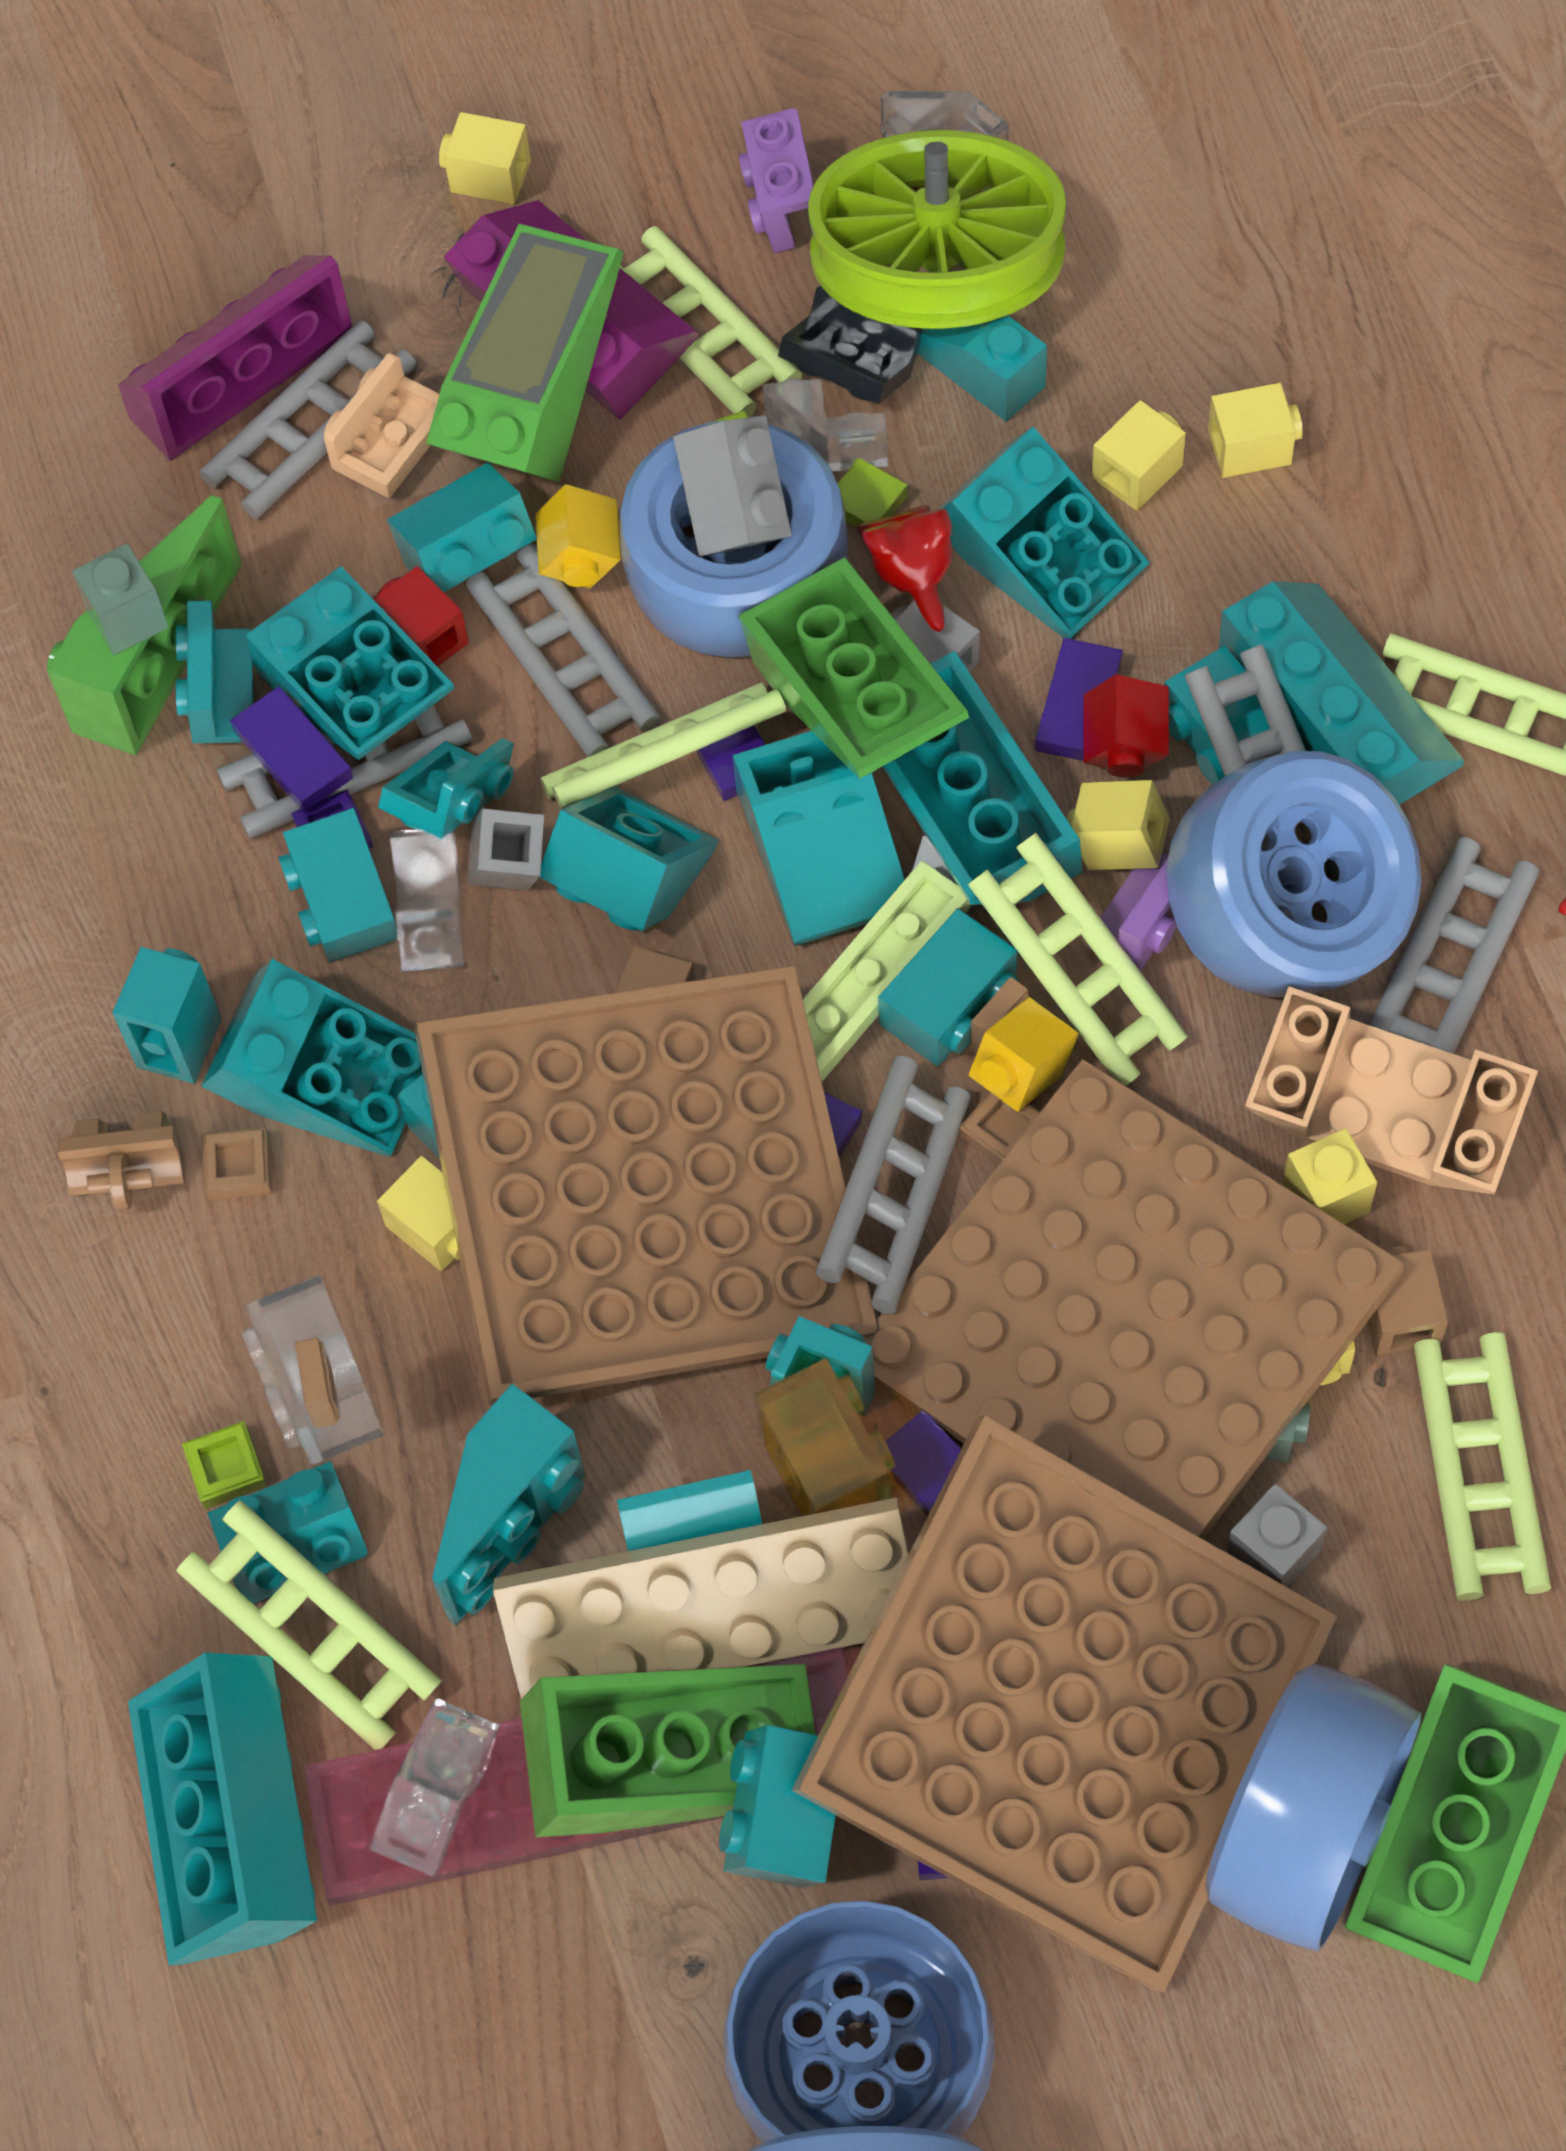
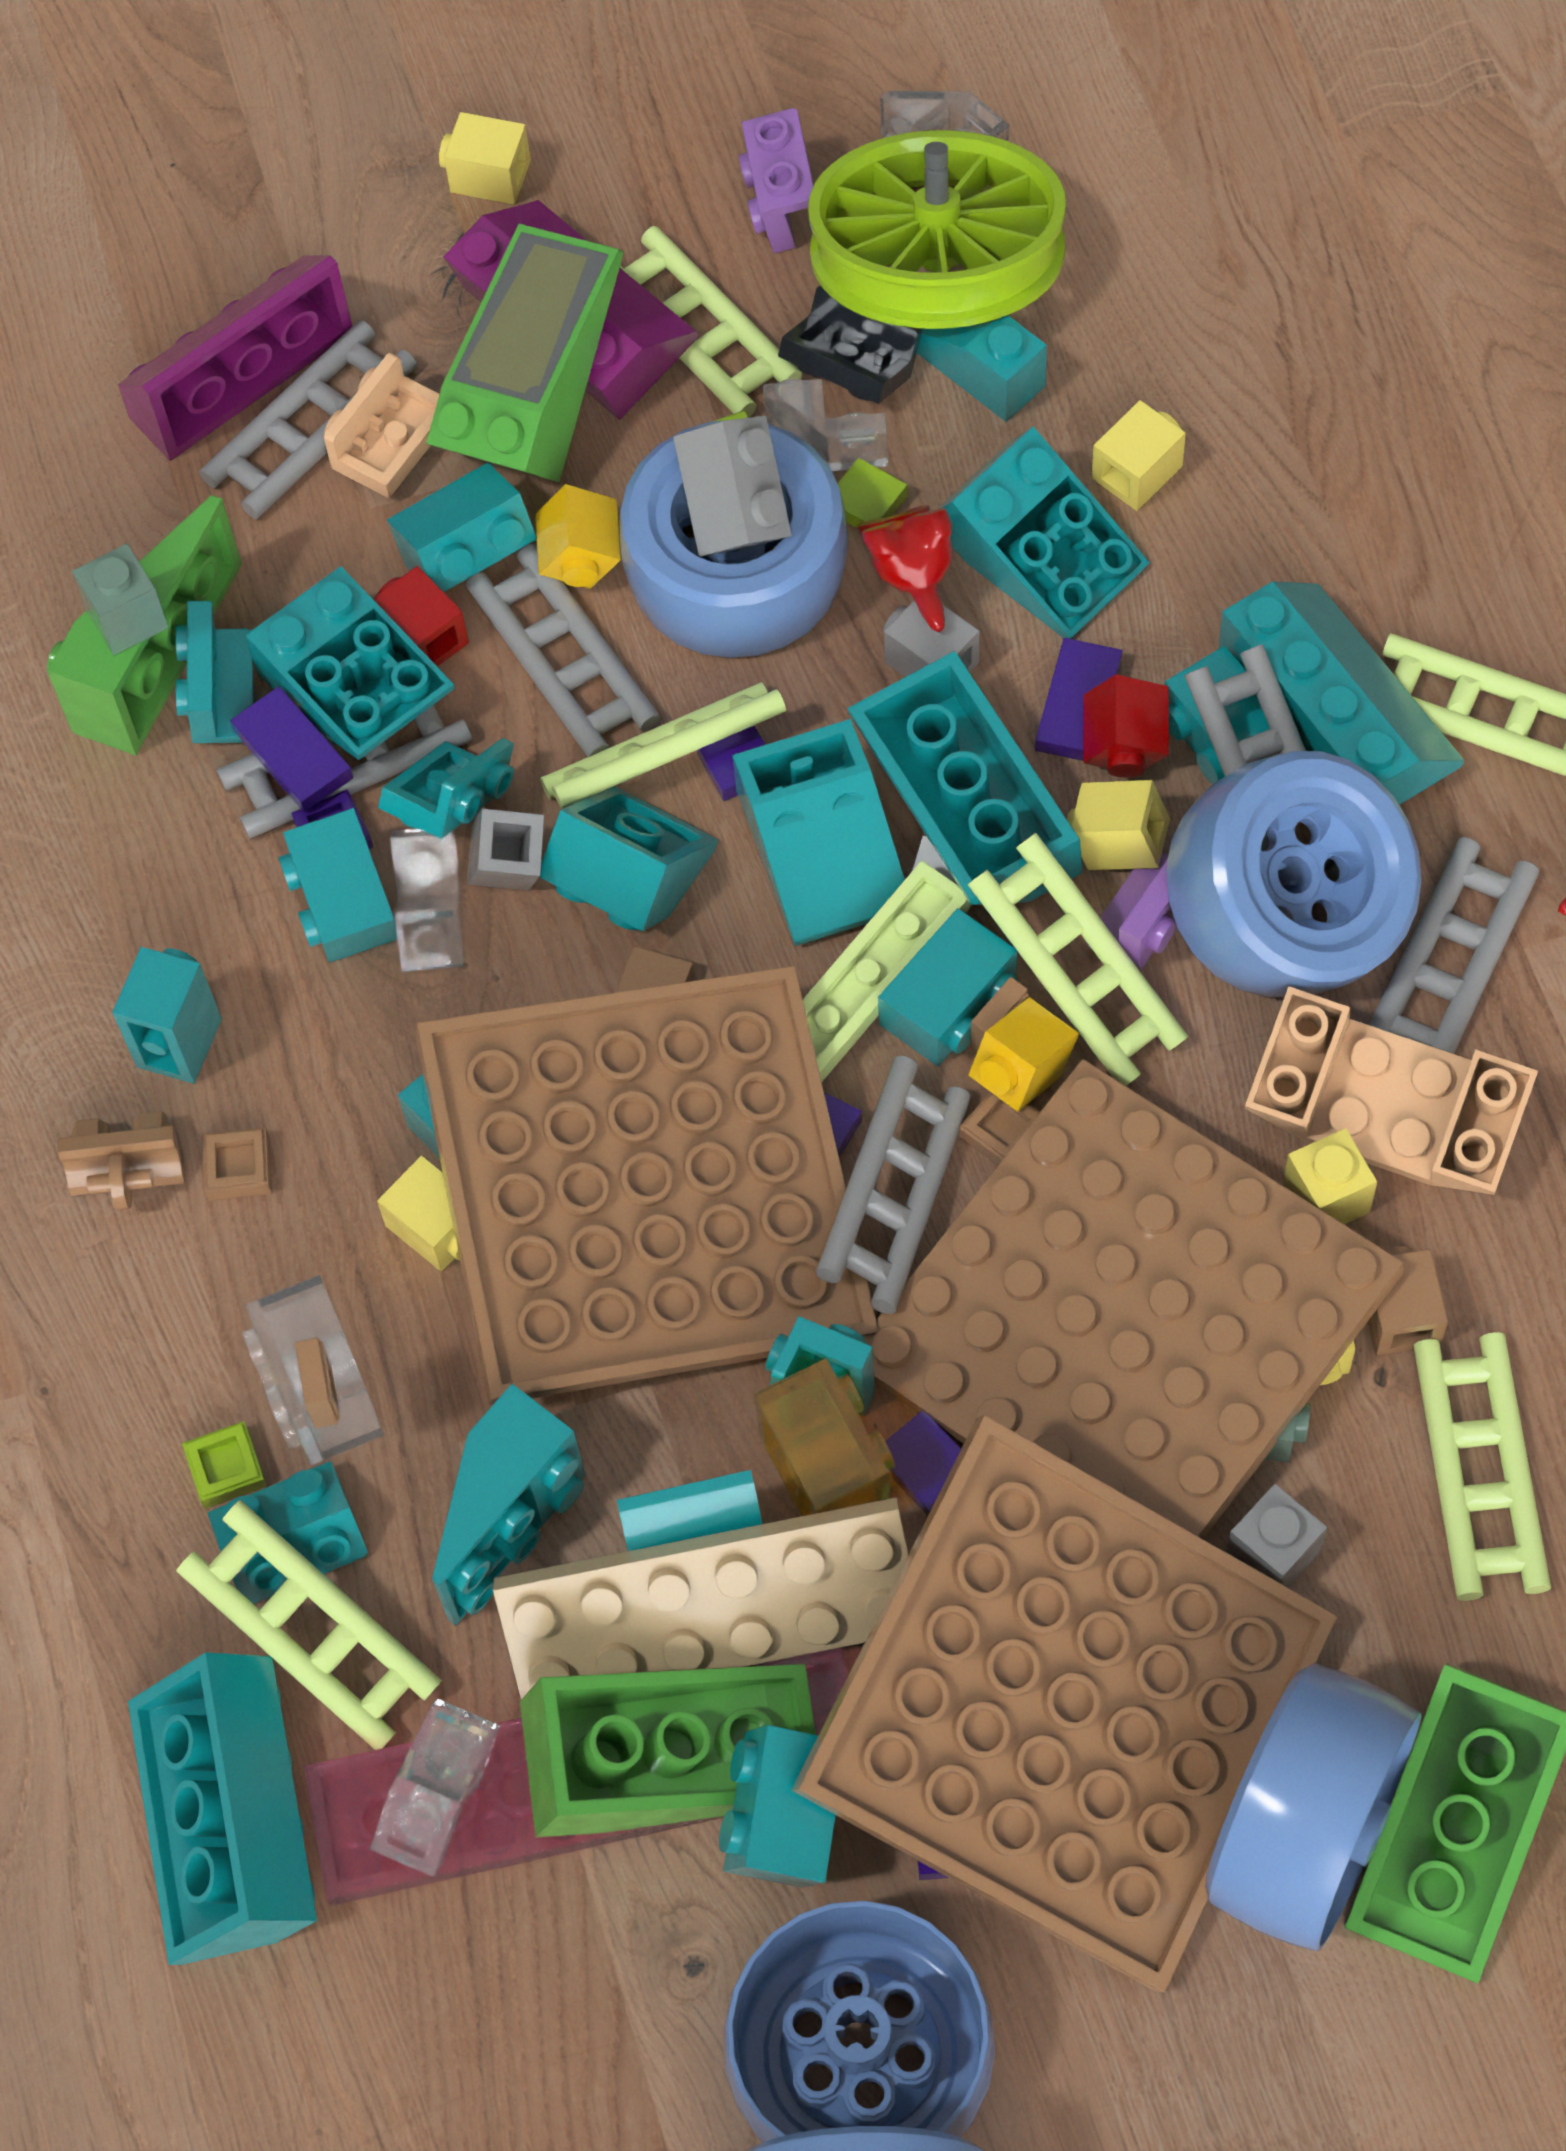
teal slope [201,959,423,1157] -> none
bright green slope [738,557,969,779] -> none
light yellow brick [1208,383,1302,478] -> none

